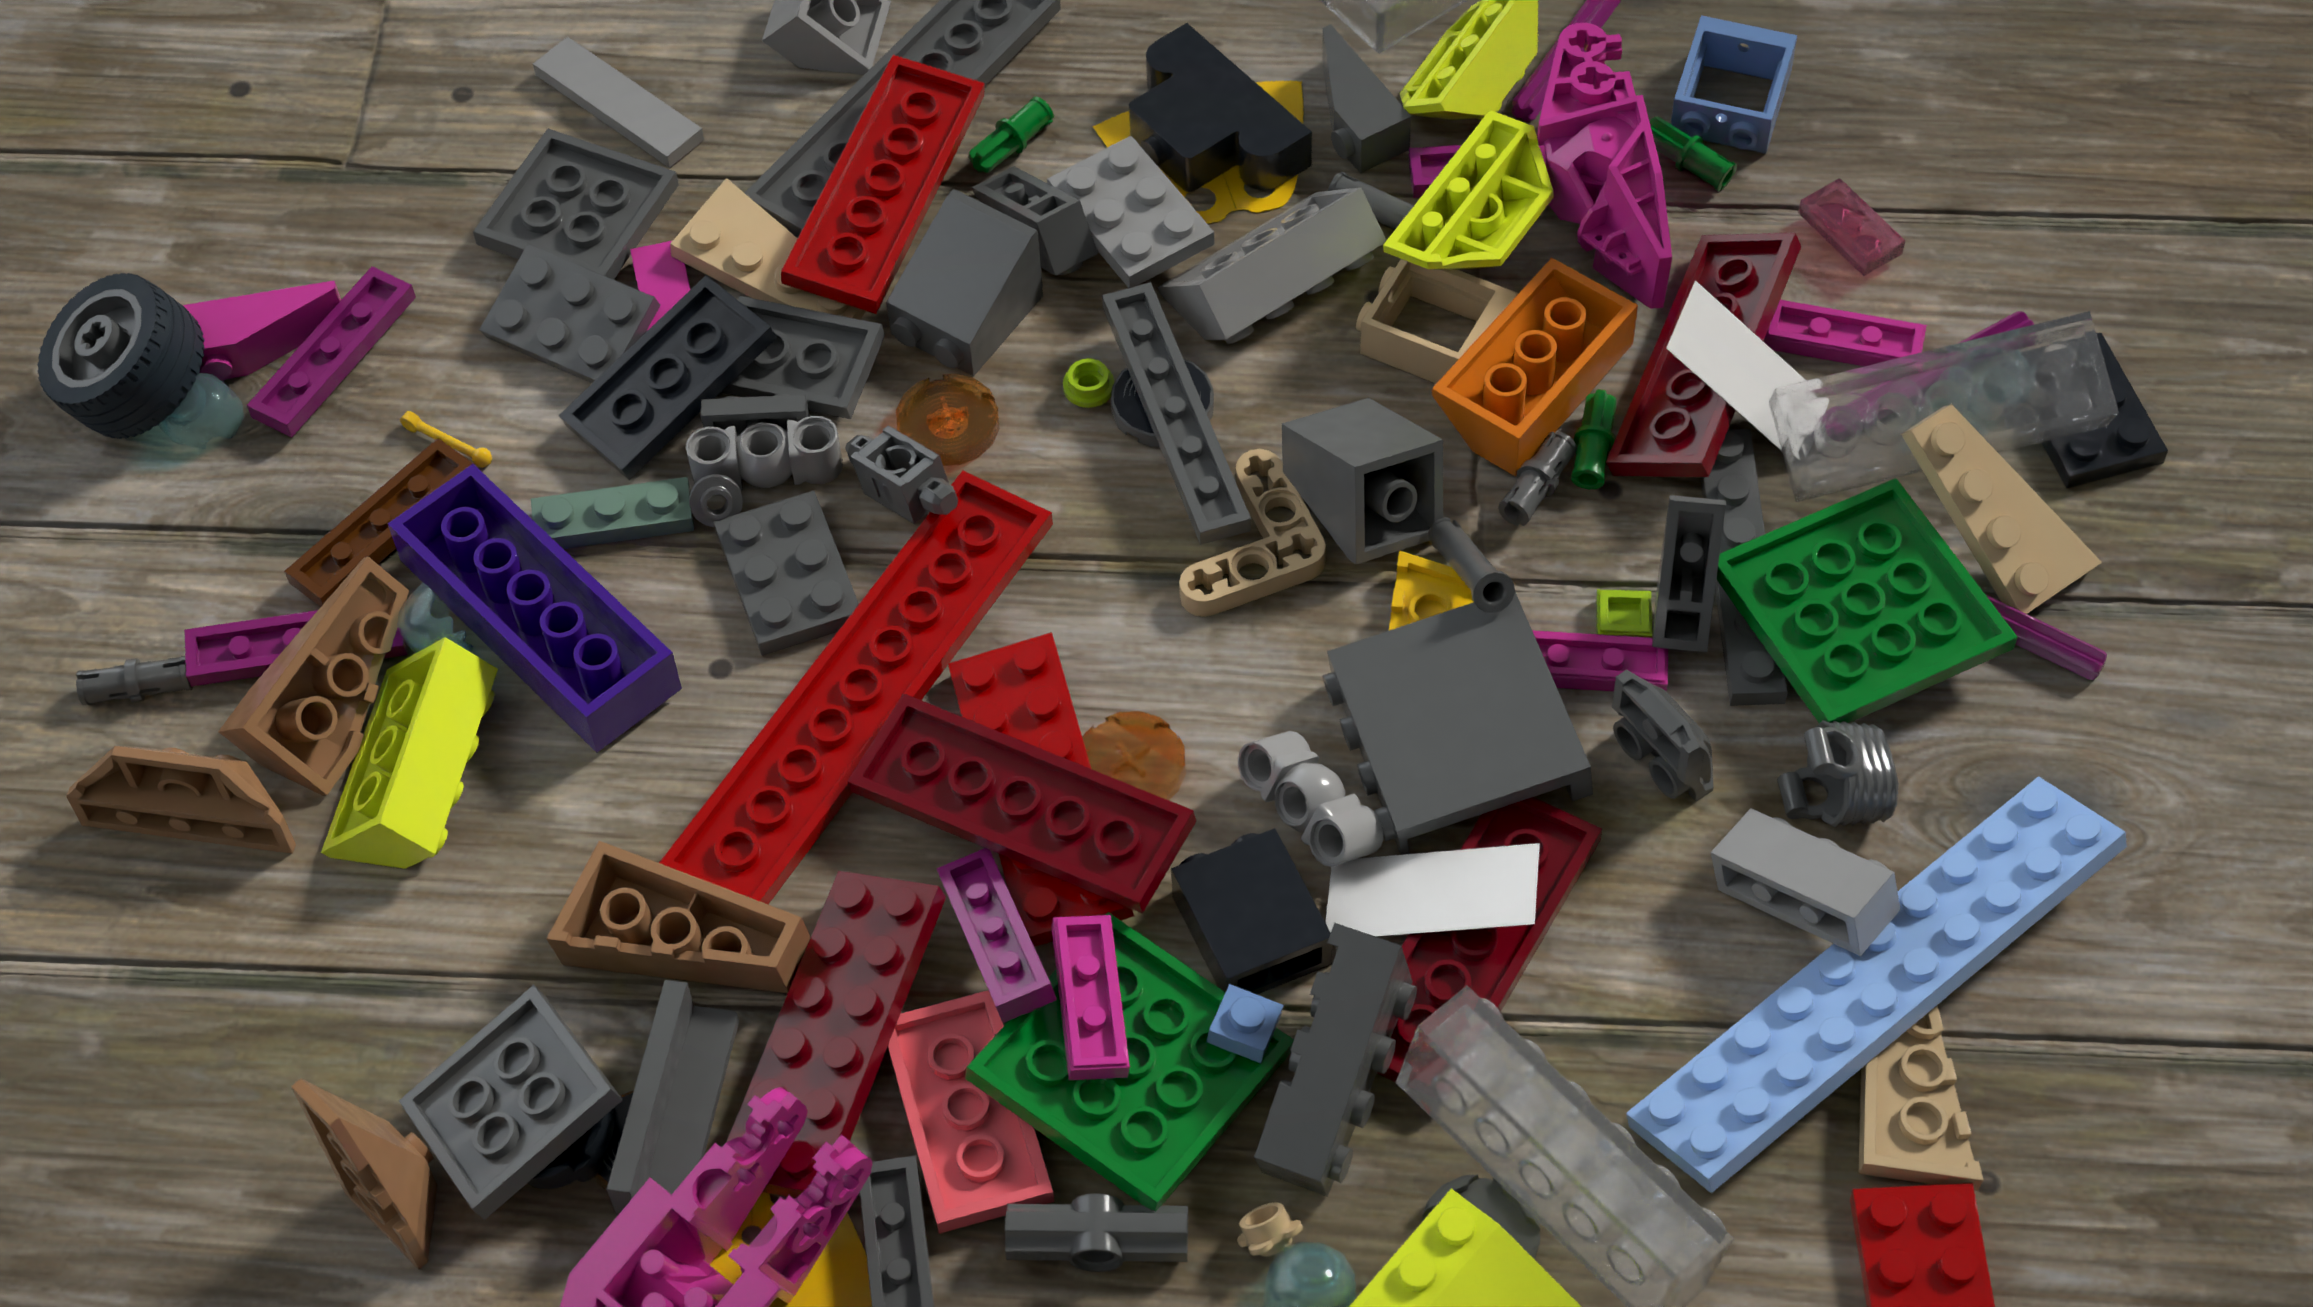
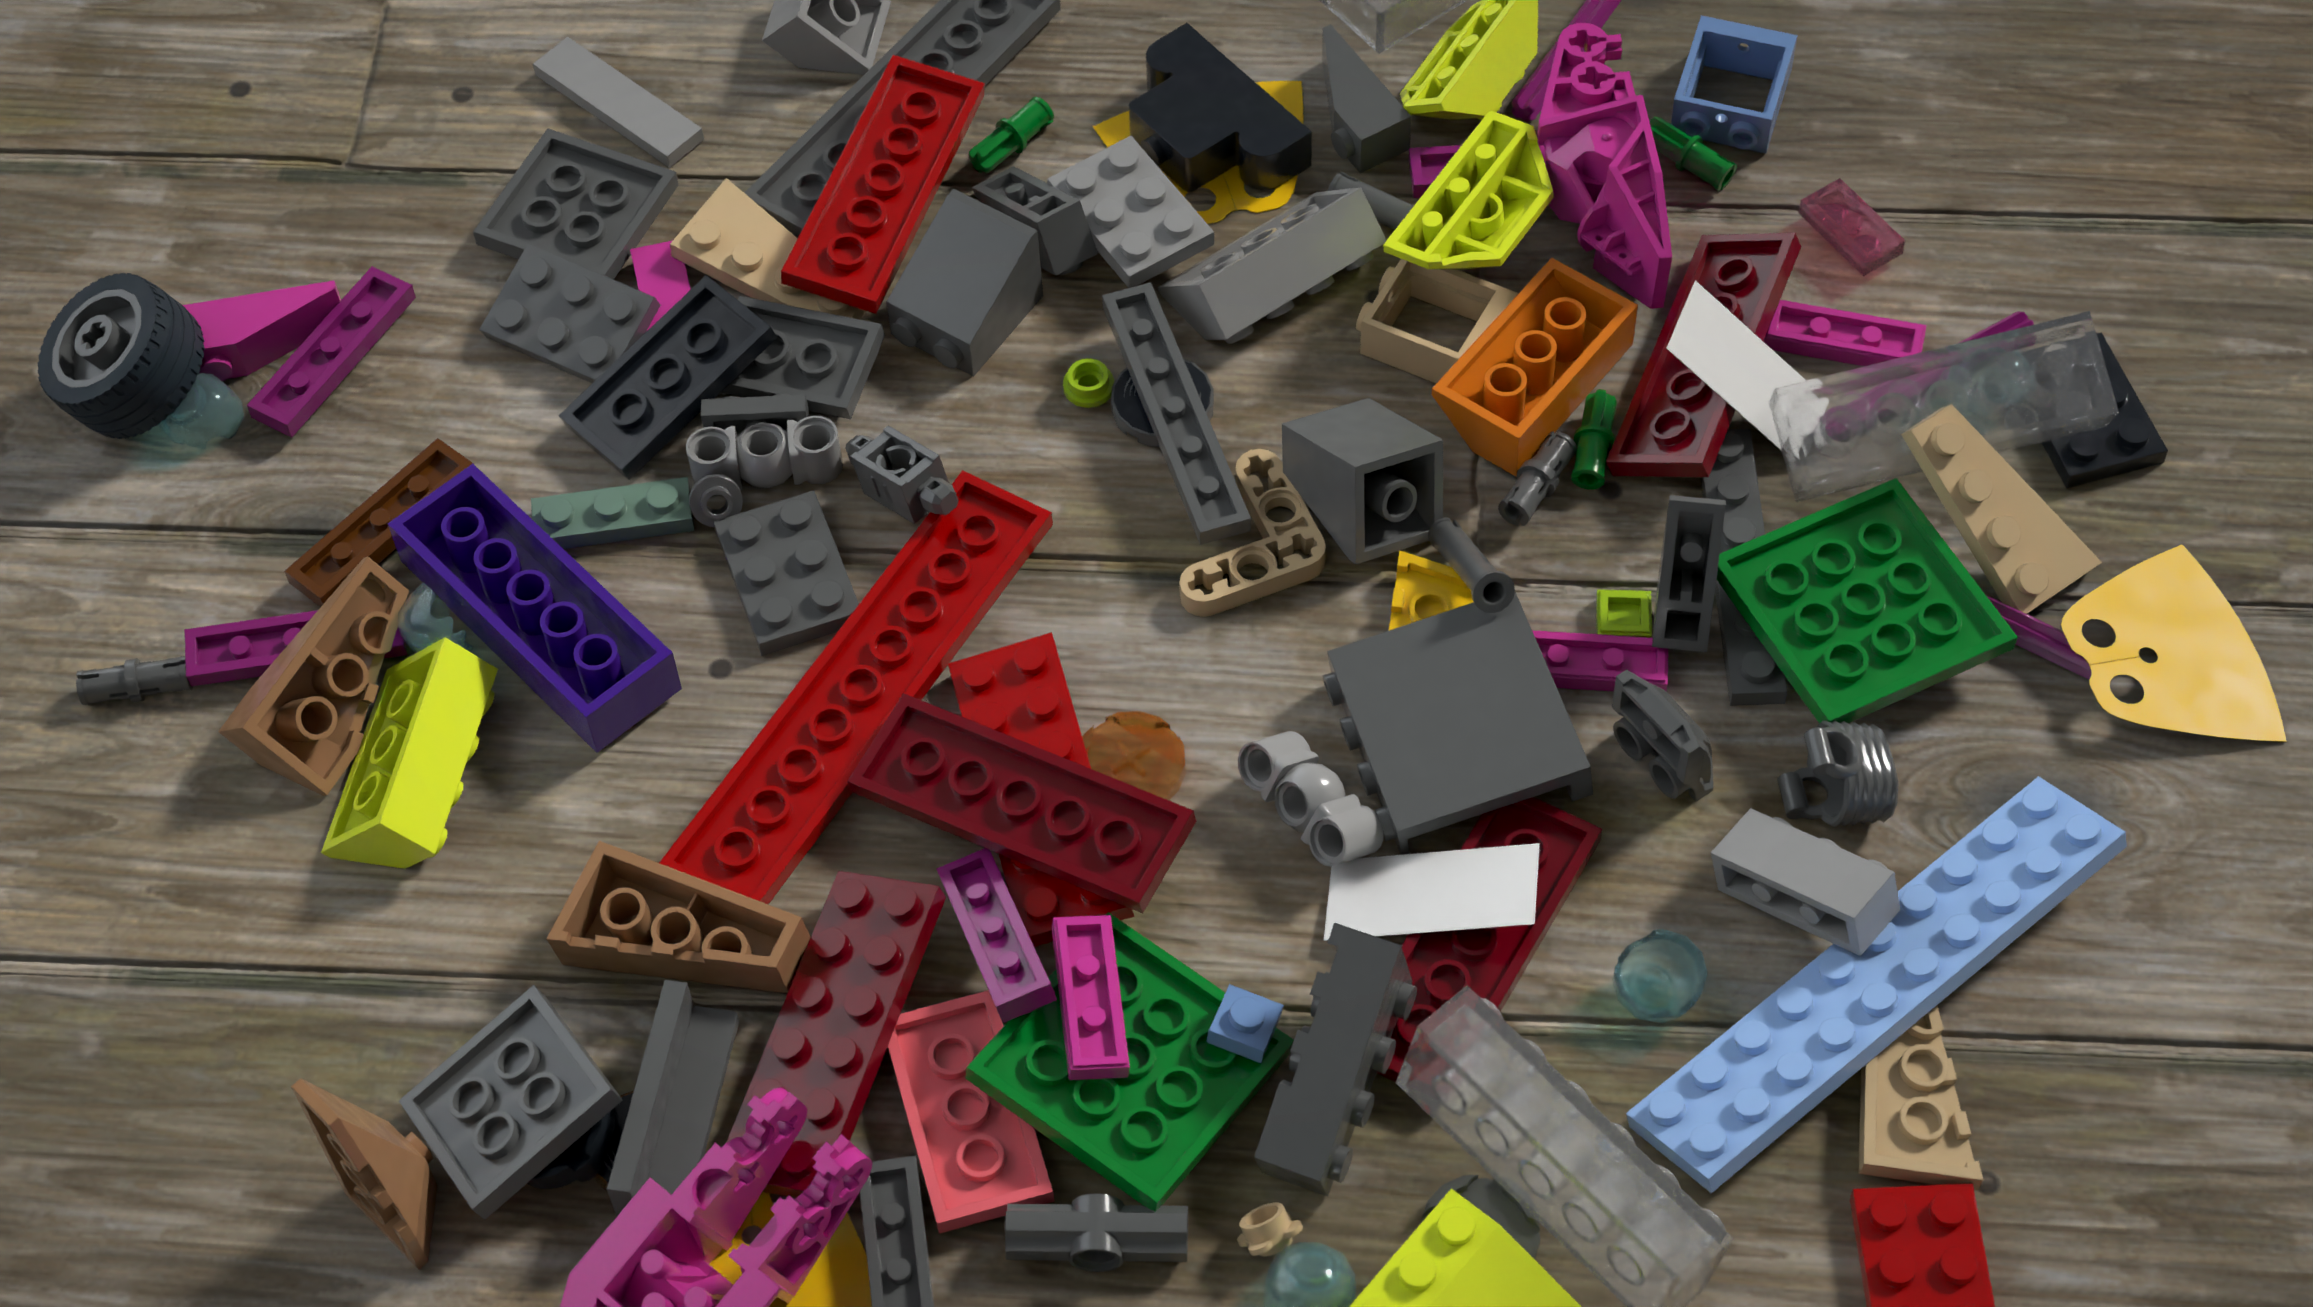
medium nougat wedge [66,746,296,854] -> none
yellow hinge [400,411,492,468] -> none
clear orange tile [896,374,999,466] -> none
black brick [1171,828,1332,995] -> none
none -> clear light blue hair [1612,929,1708,1023]
none -> yellow piece [2061,545,2287,742]

